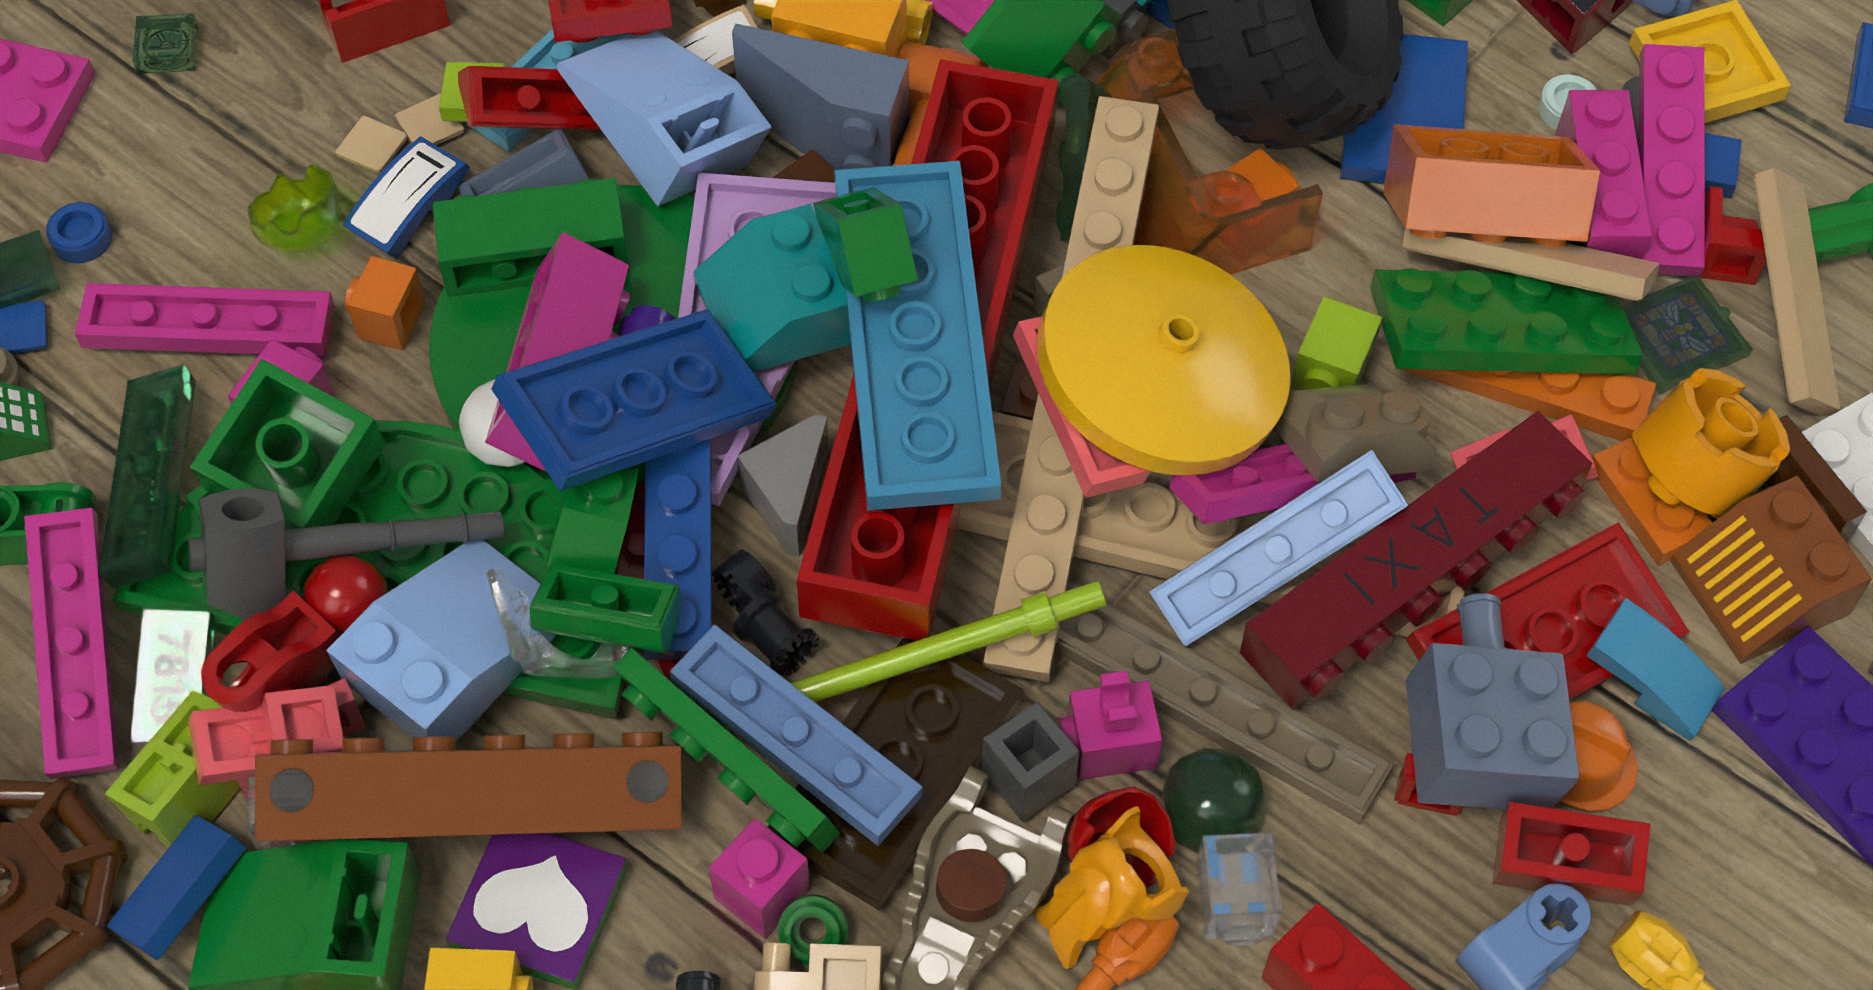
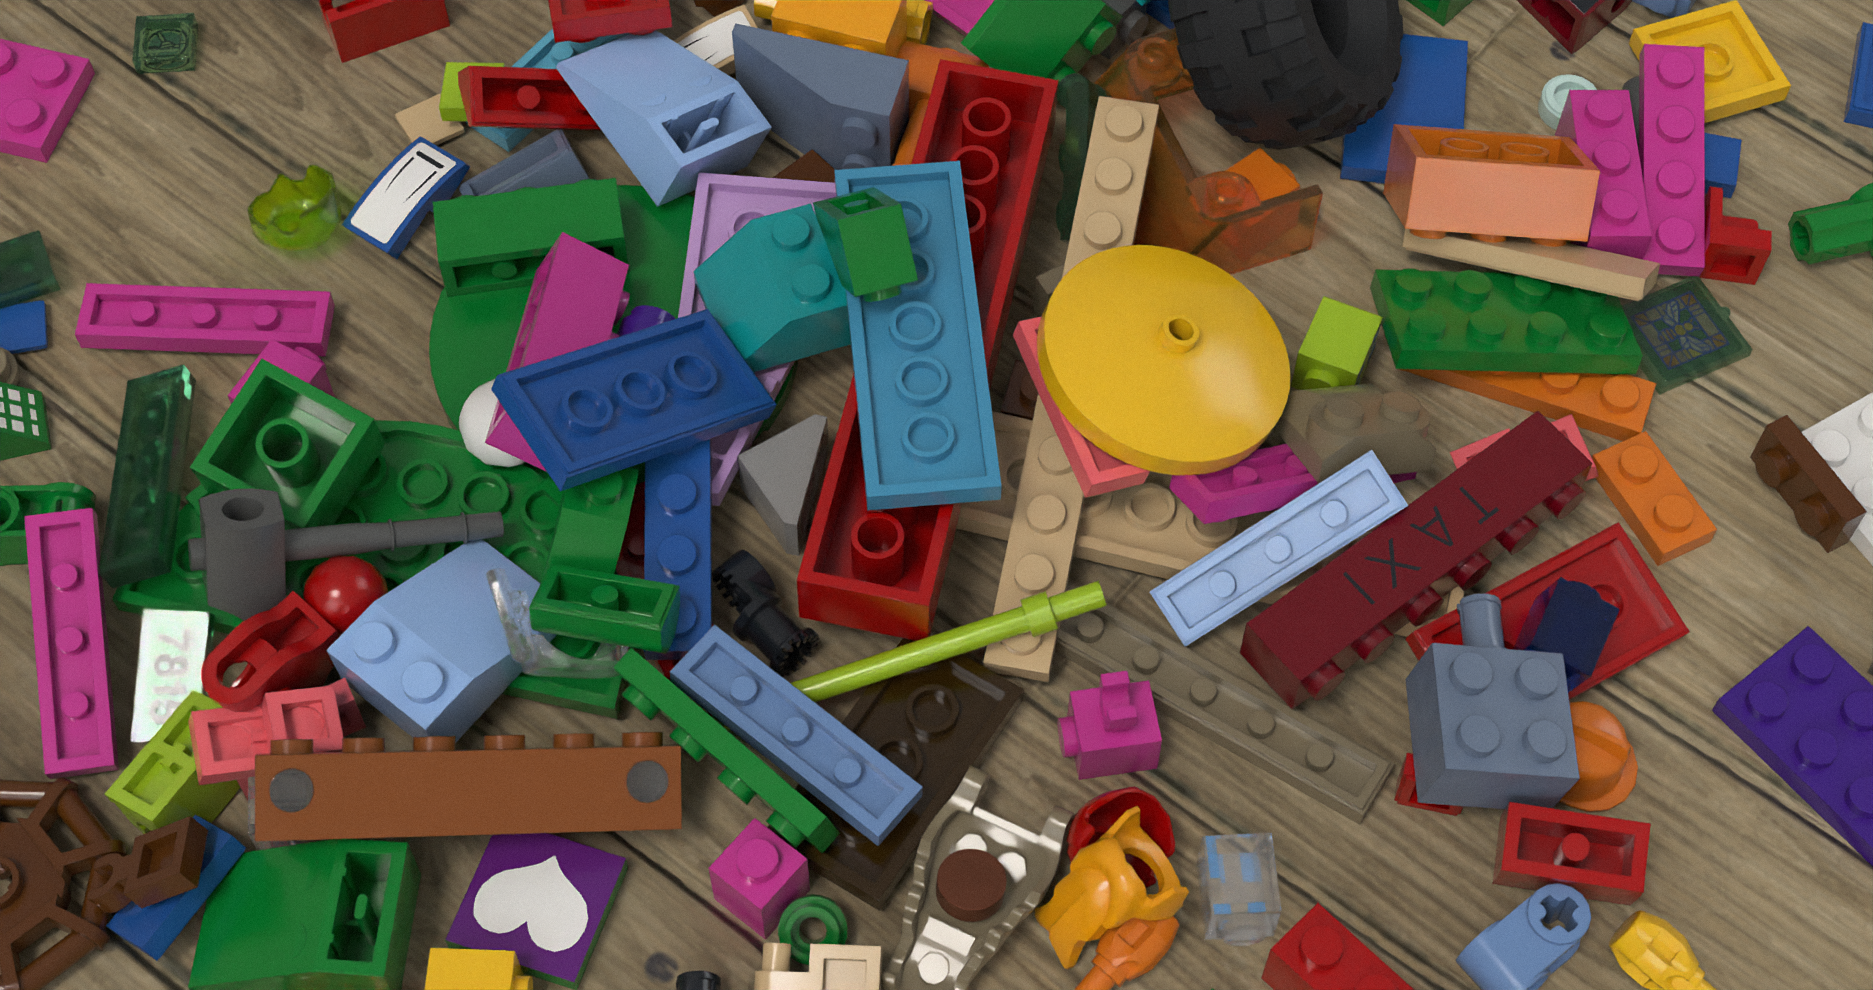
blue tile [46,202,112,263] -> none
tan piece [335,115,407,174] -> none
orange plate [345,256,426,351] -> none
dark grey brick [981,702,1079,822] -> none
clear green hair [1163,748,1265,856] -> none
dark azure slope [1586,598,1725,741] -> none
light orange brick [1632,368,1790,519] -> none
dark orange slope [1670,475,1872,664] -> none
tan tile [1754,167,1841,416] -> none
none -> reddish brown plate [87,816,208,913]
none -> clear blue brick [1513,577,1620,693]

